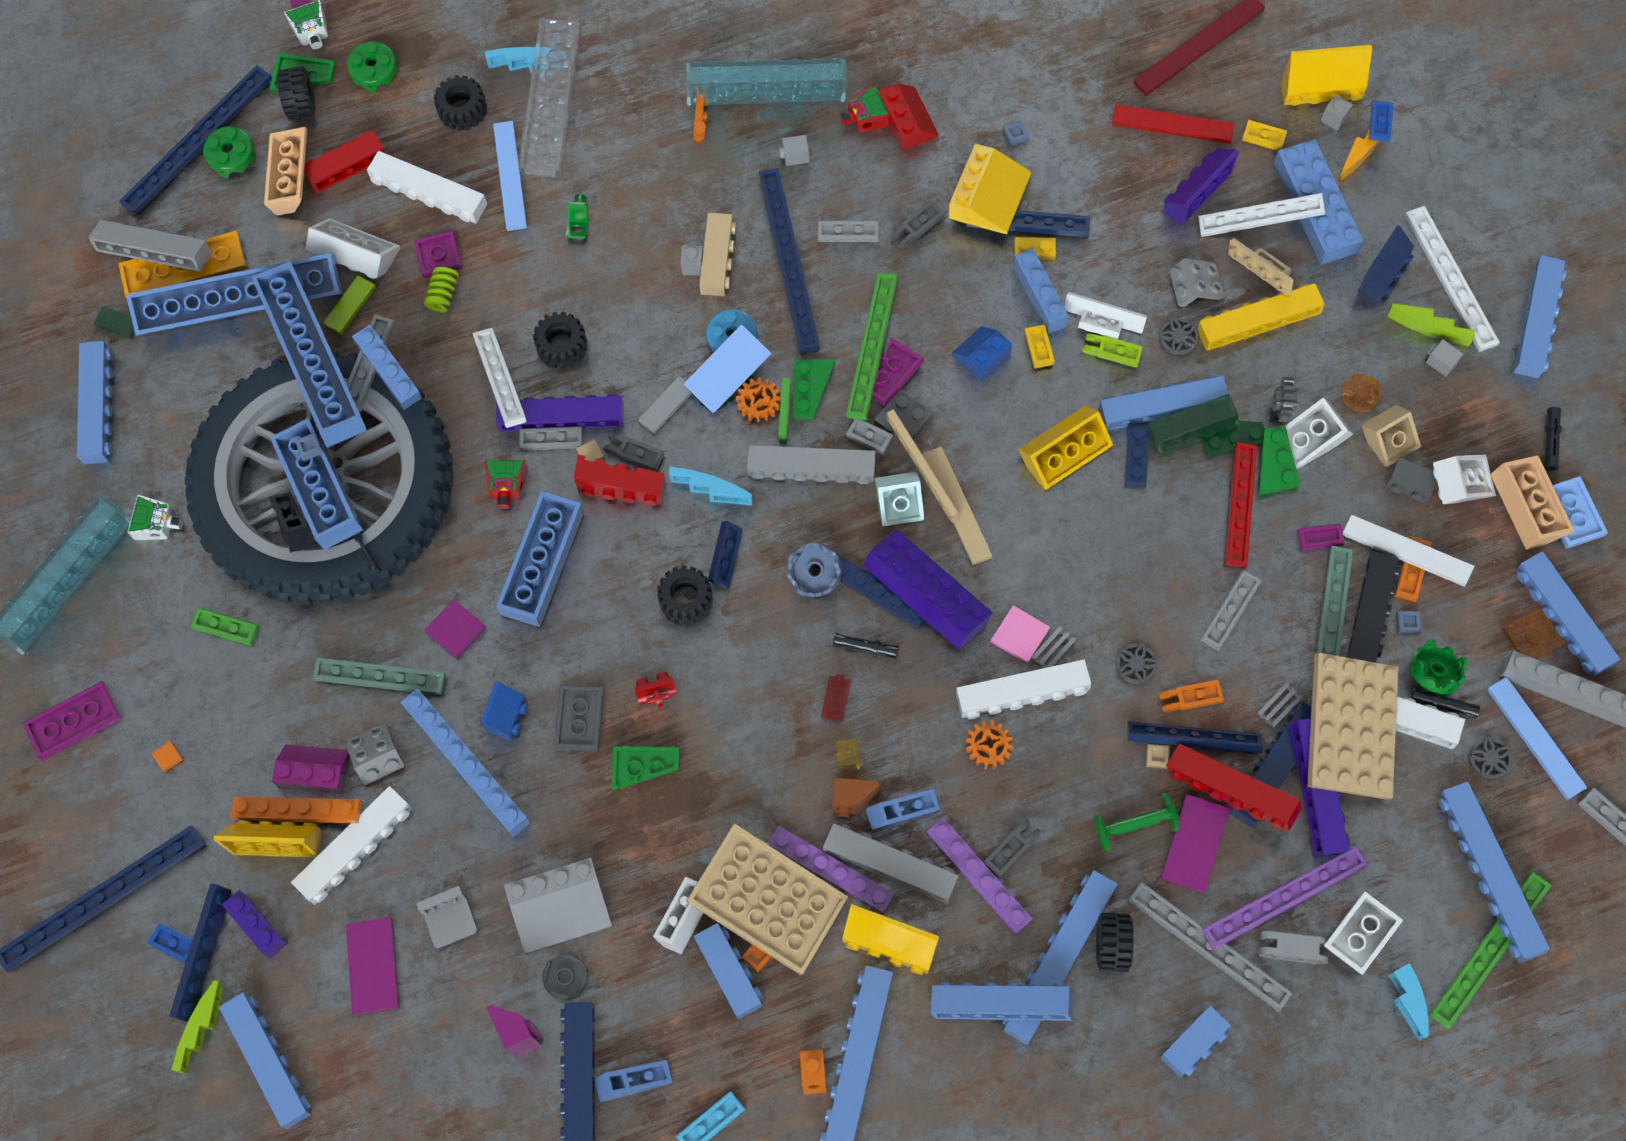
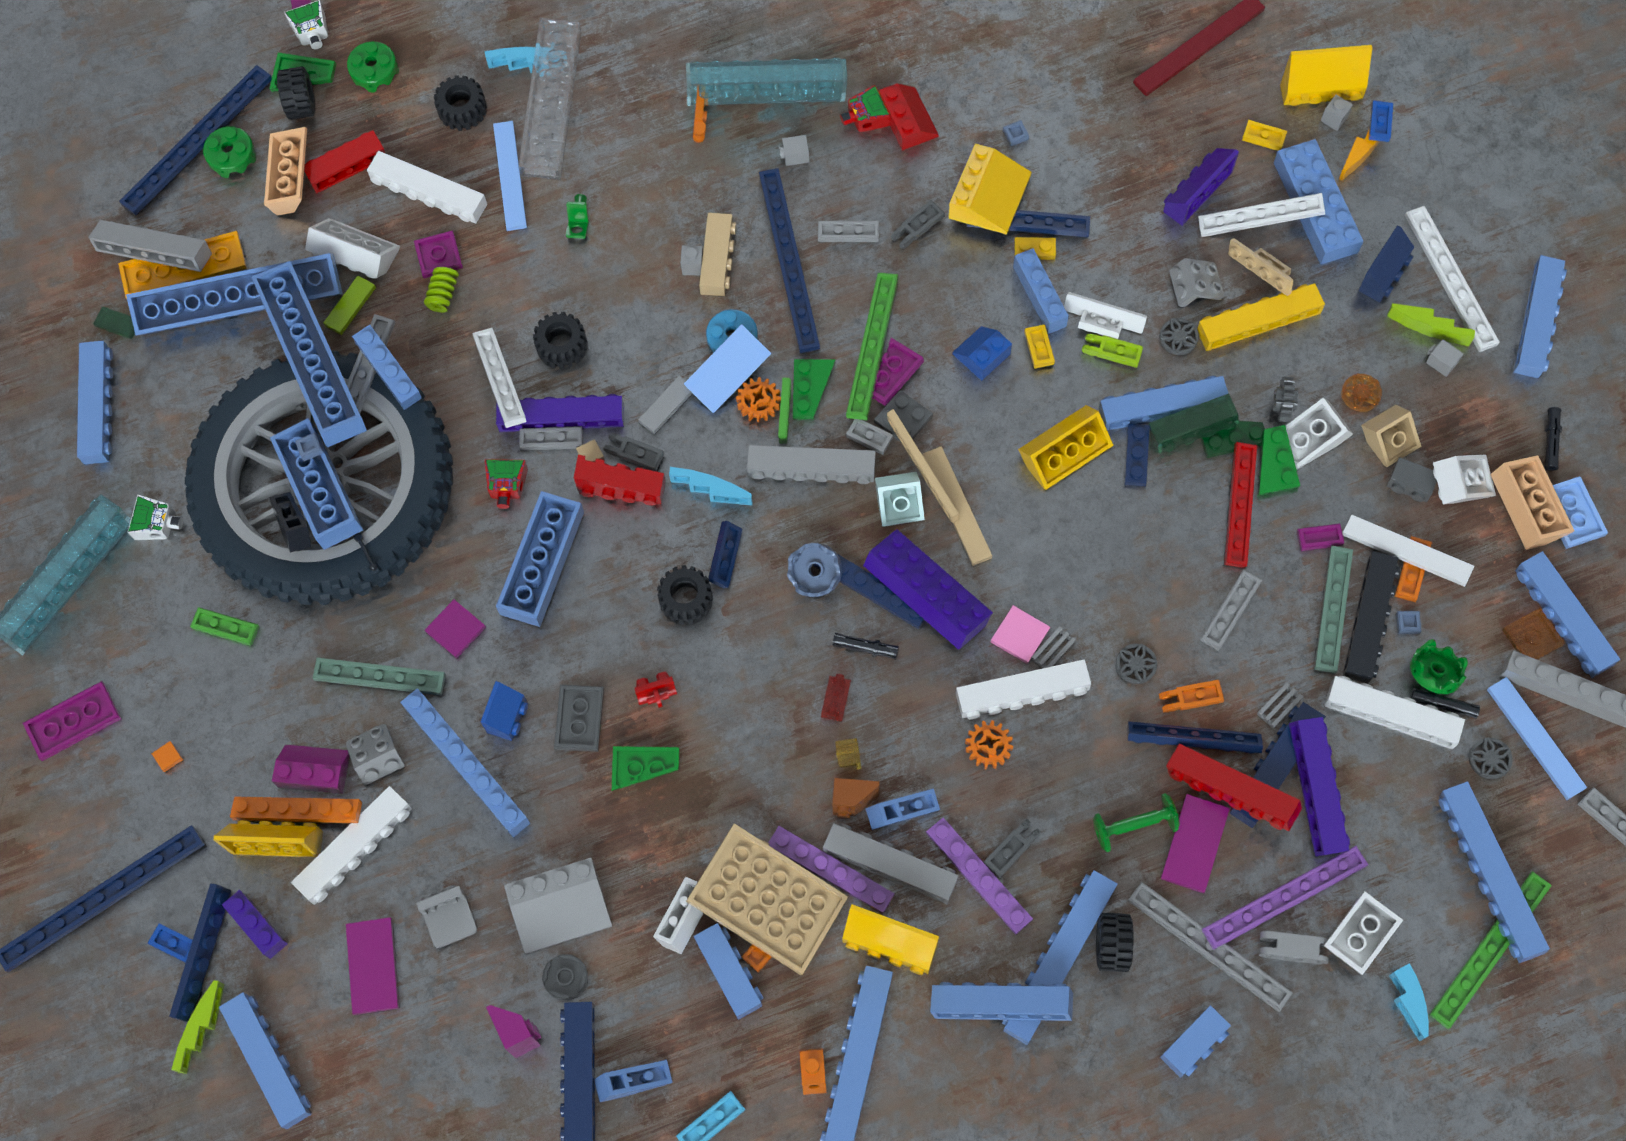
red tile [1112,104,1235,144] -> none
tan tile [1146,744,1170,769] -> none
tan plate [1307,653,1398,800] -> none

